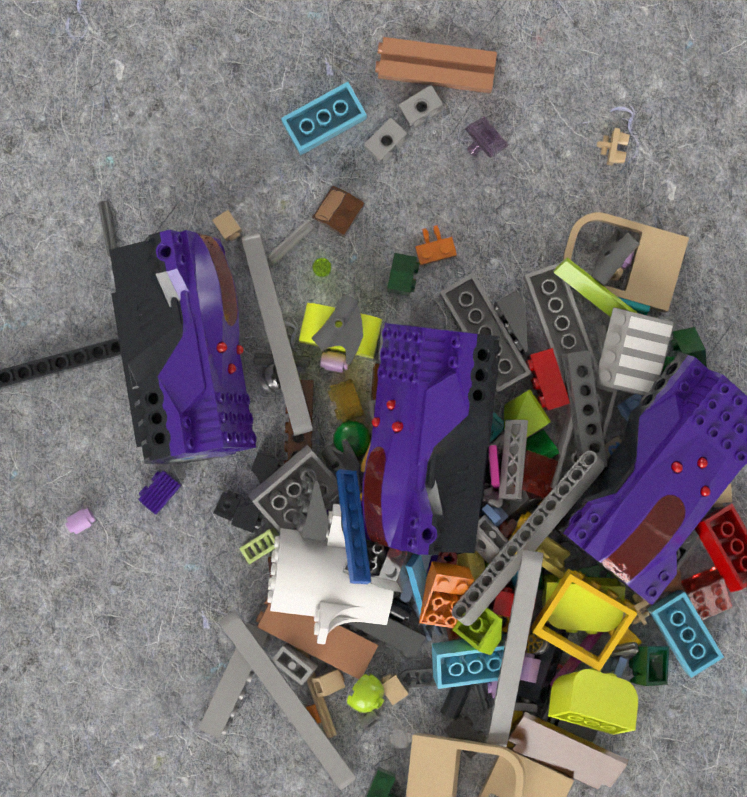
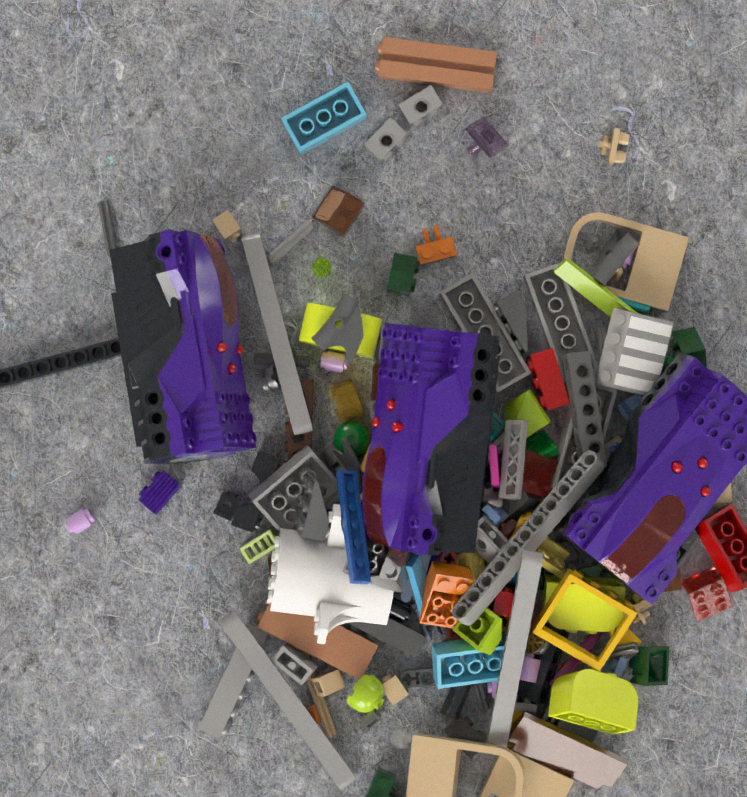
medium azure brick [647,590,724,678] -> none

